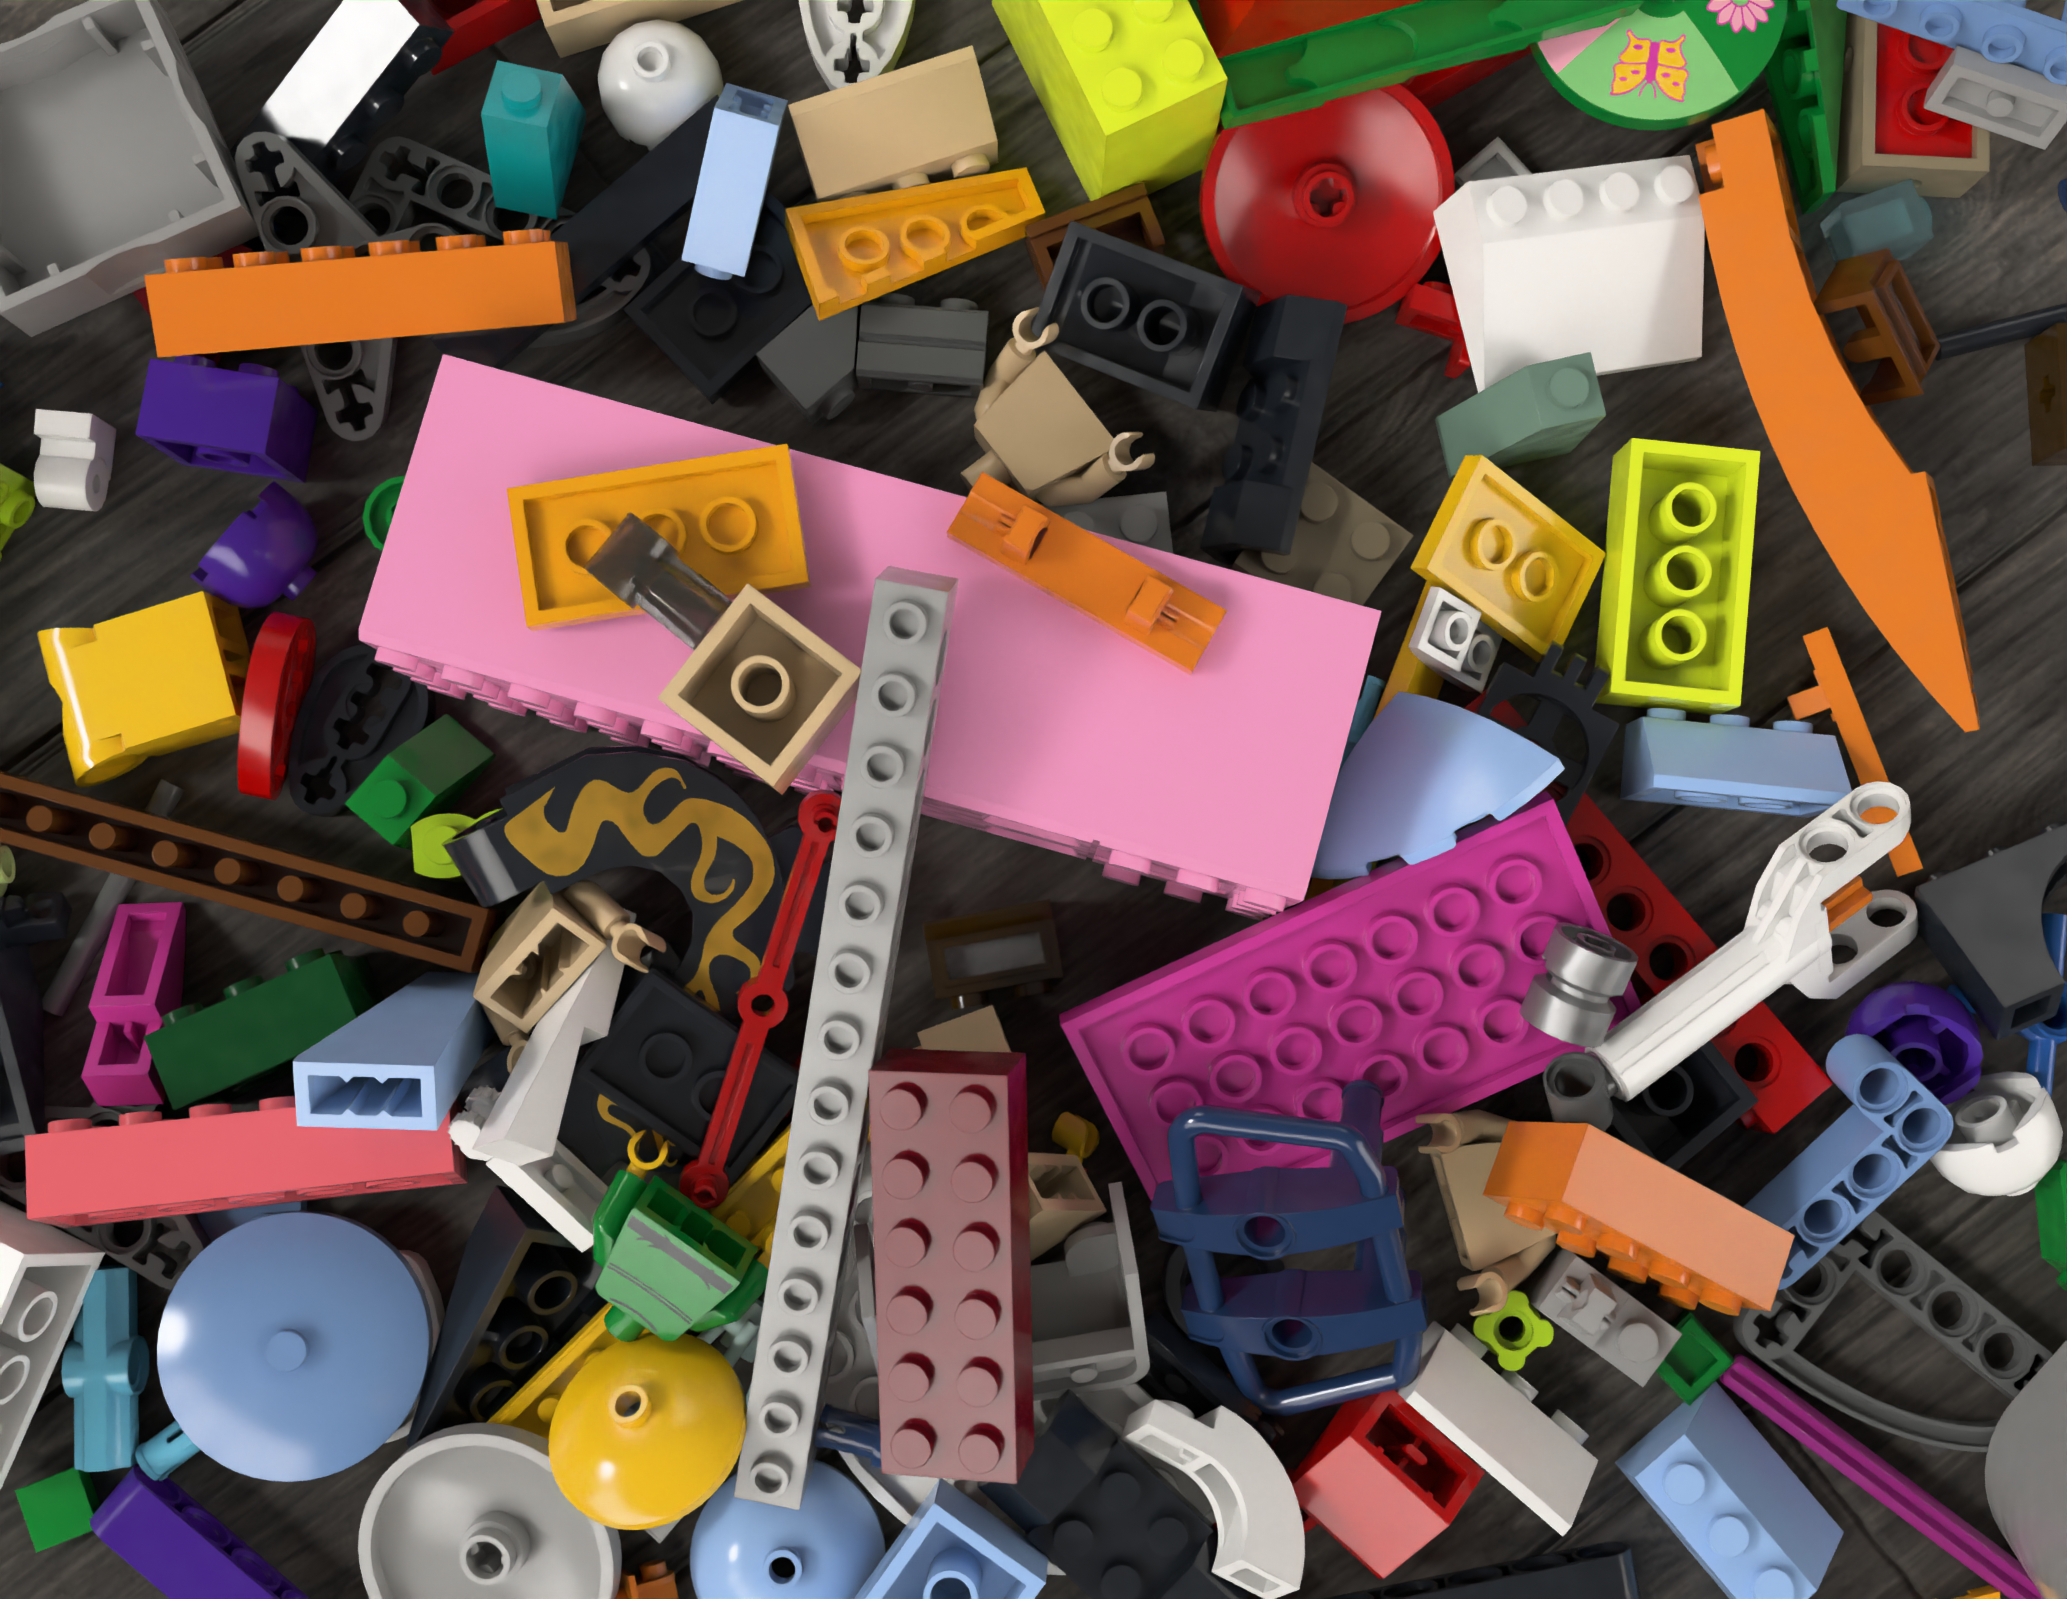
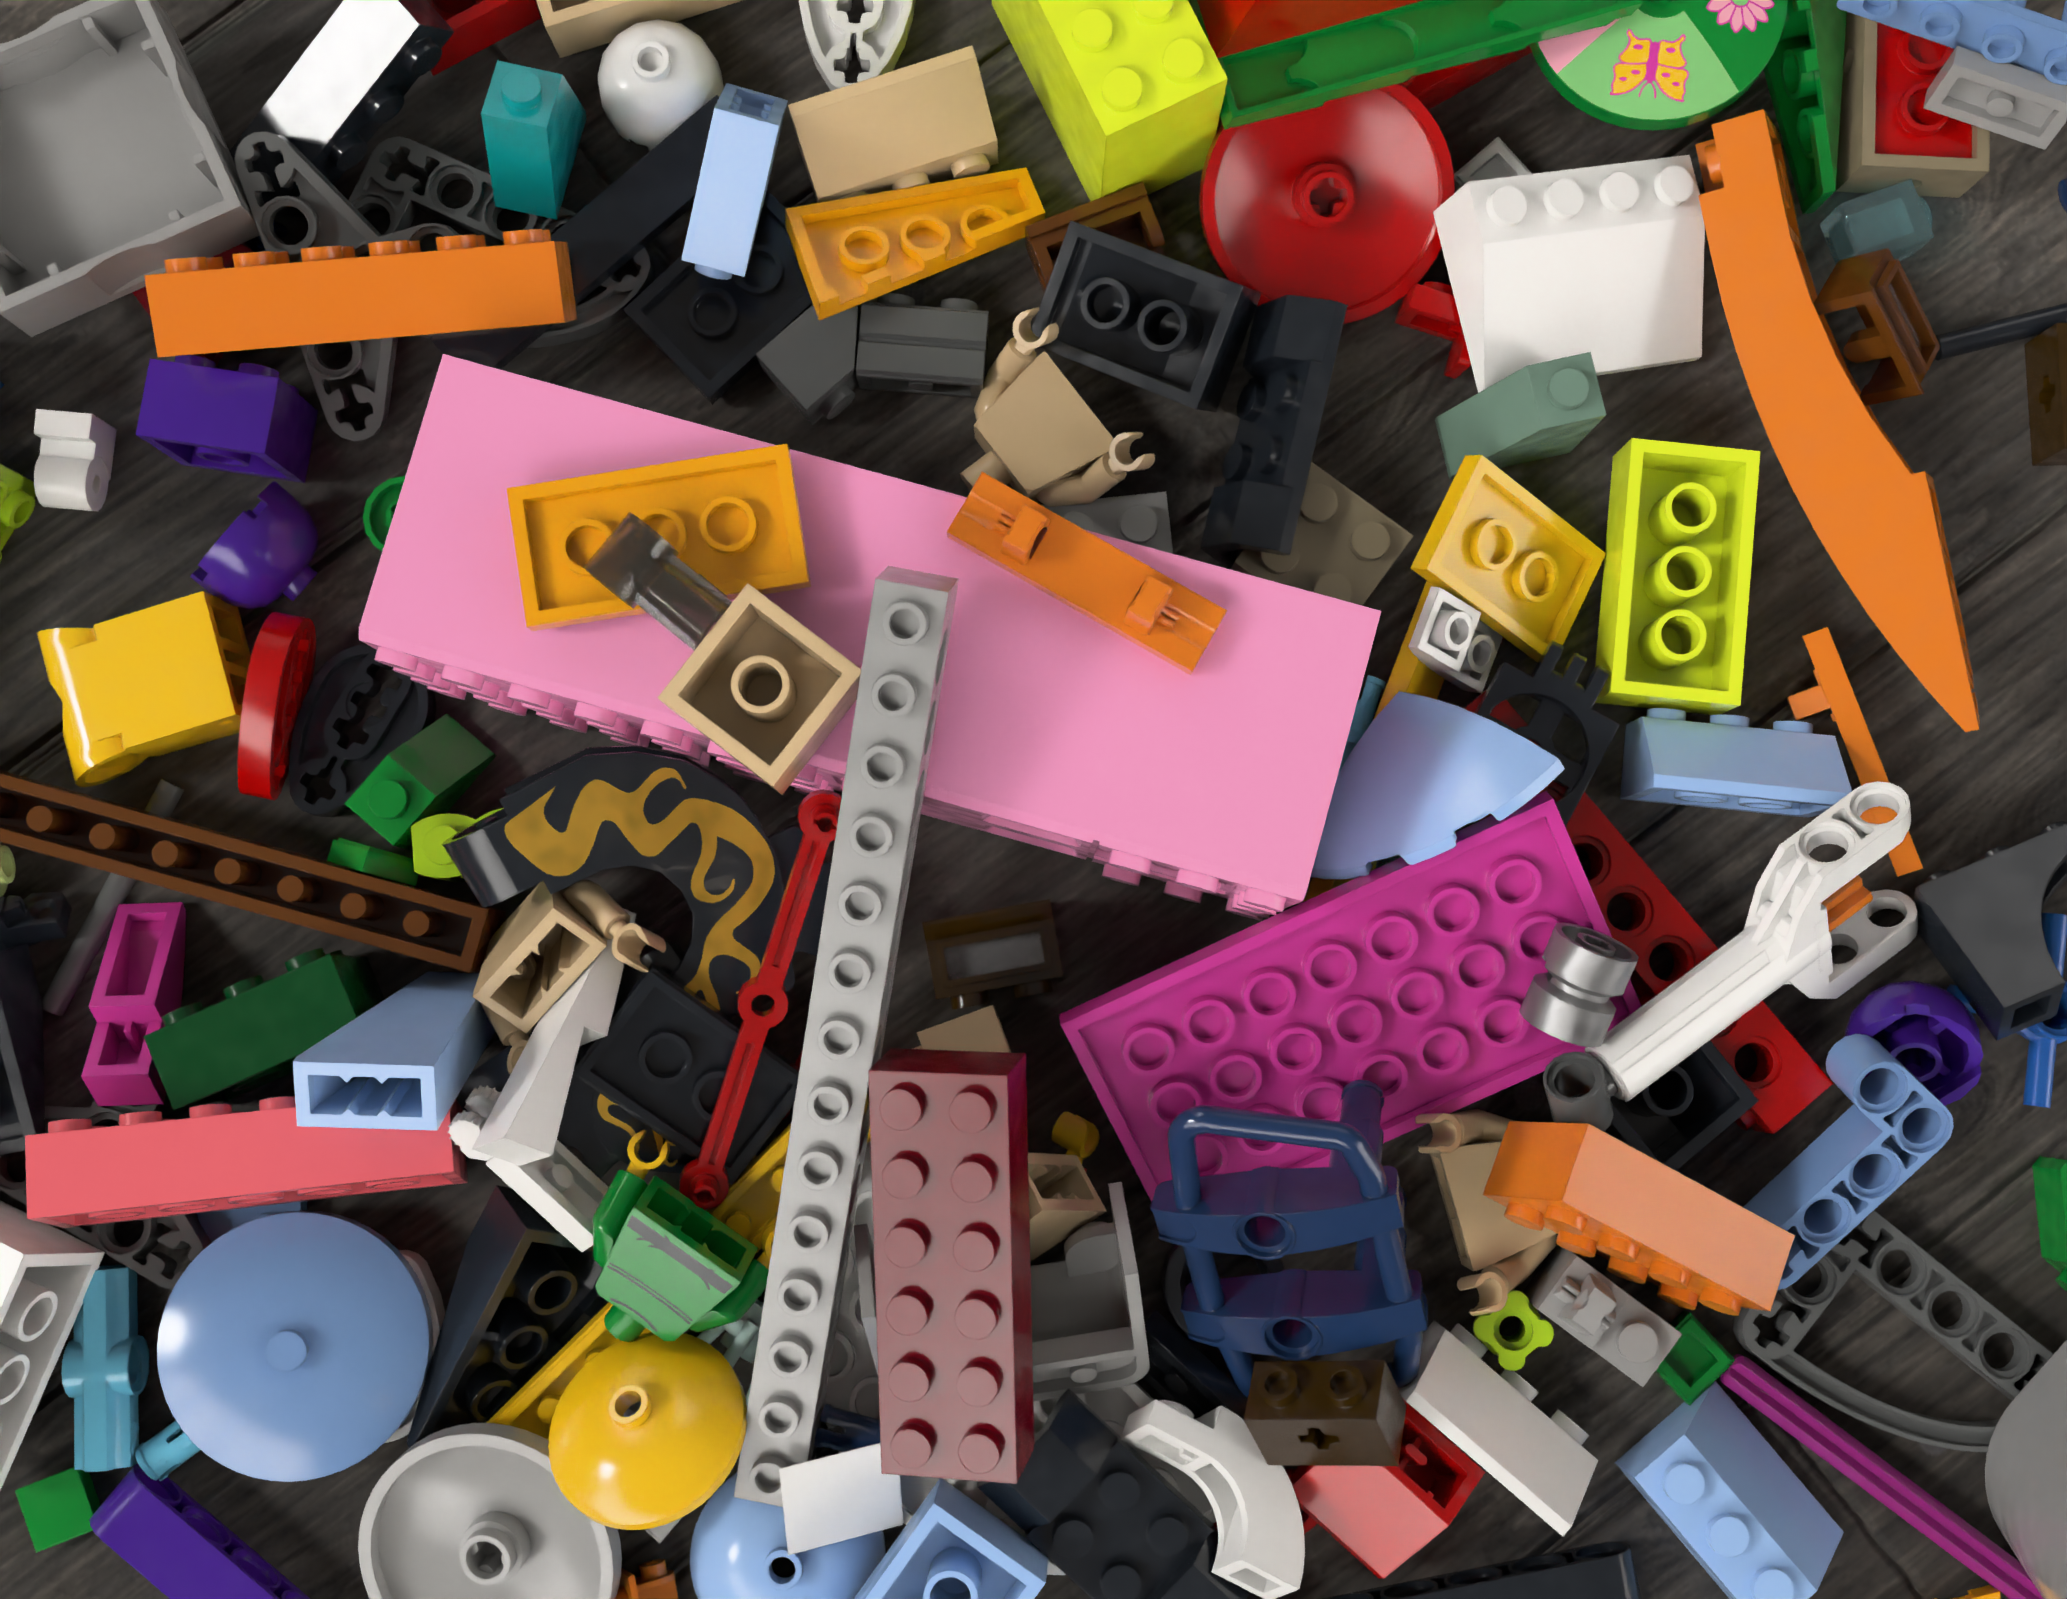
white cylinder [1930,1071,2063,1196] -> none
none -> green tile [327,838,419,886]
none -> white sticker [779,1443,903,1556]
none -> dark brown brick [1244,1360,1406,1466]

